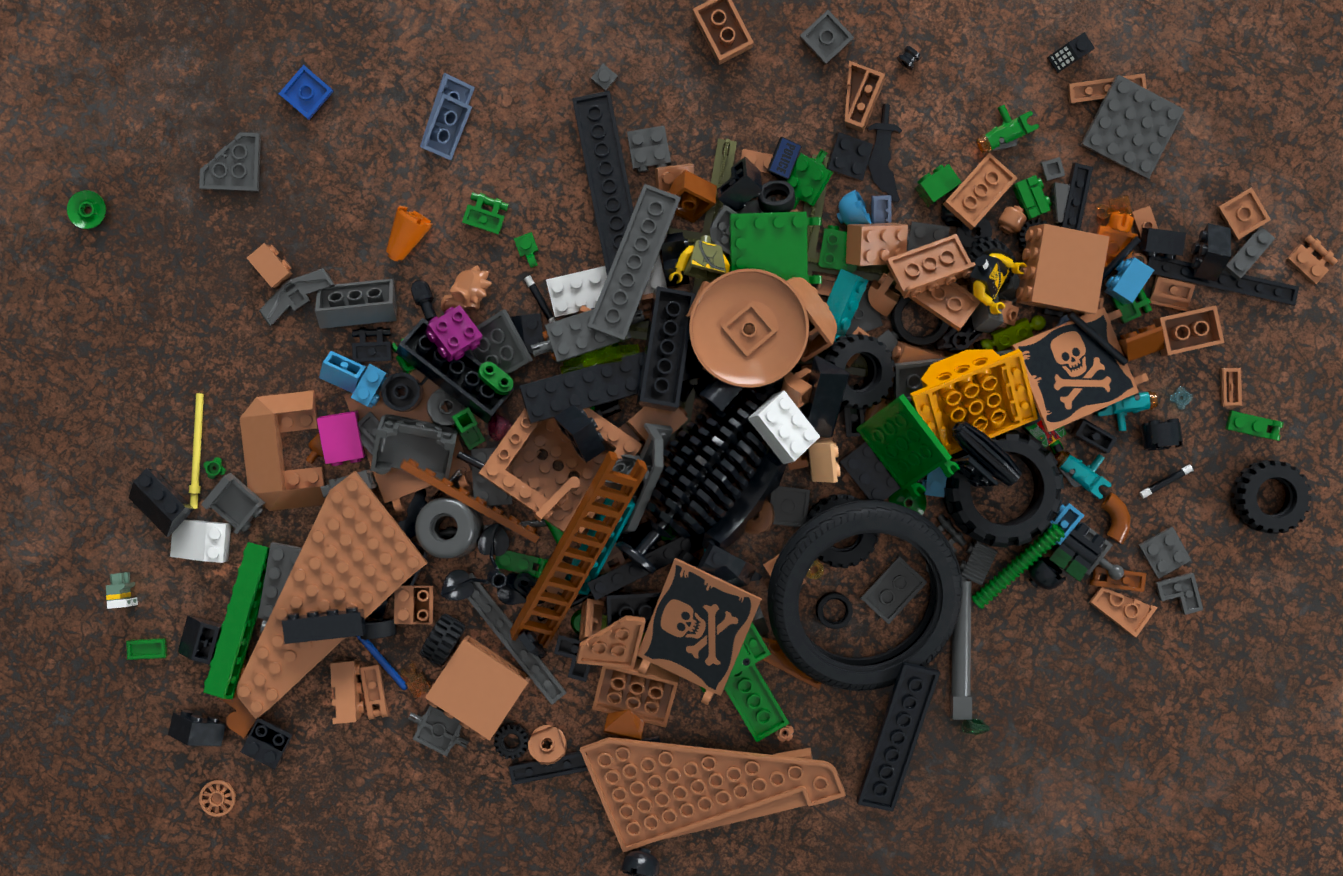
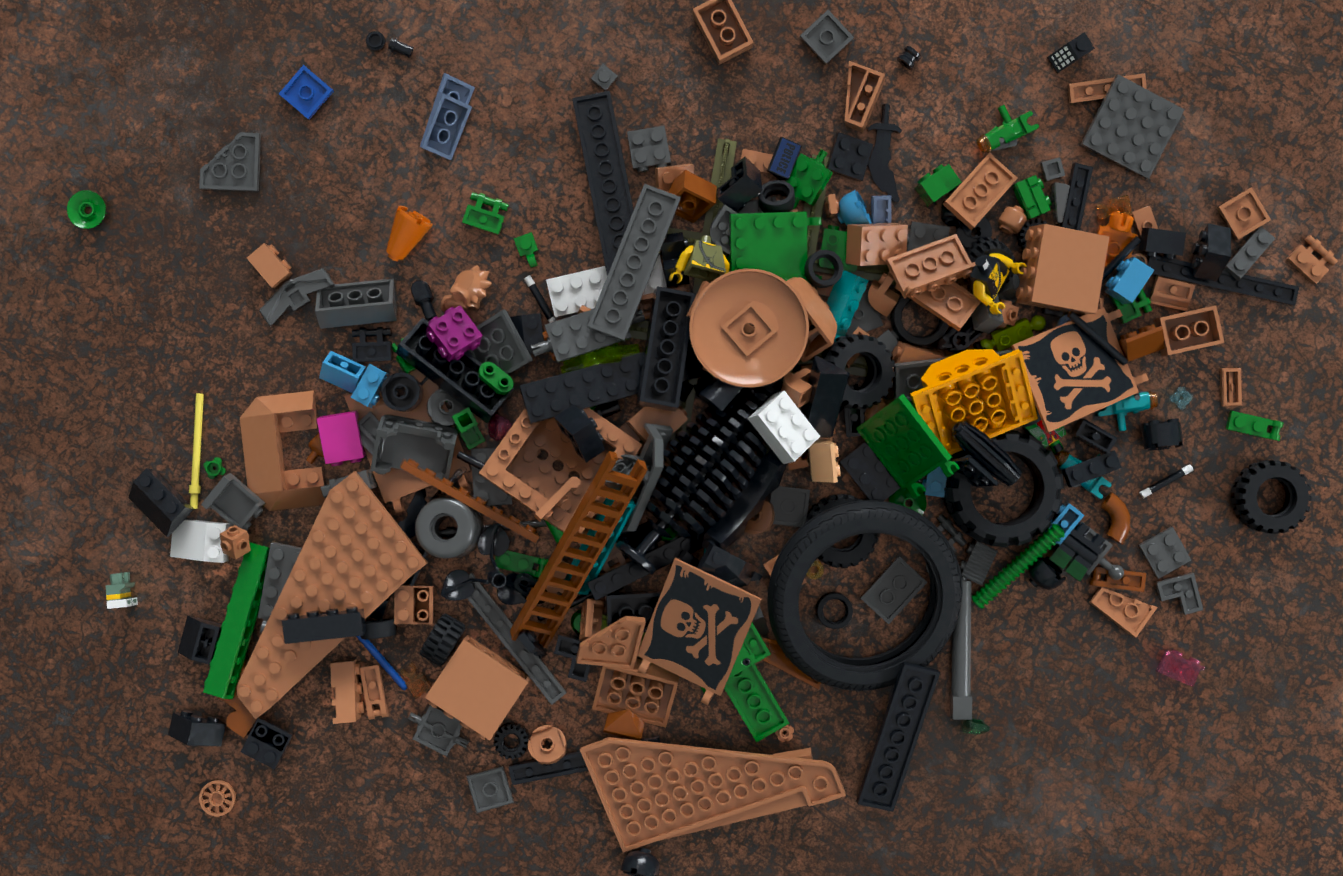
green tile [126,638,167,660] -> none
none -> nougat brick [220,525,251,560]
none -> black plate [366,31,385,51]
none -> black pin [388,38,414,58]
none -> dark grey tile [466,765,514,813]
none -> black tyre [804,250,843,288]
none -> nougat plate [824,194,839,219]
none -> black plate [1062,450,1122,488]
none -> clear pink bracket [1156,649,1205,687]

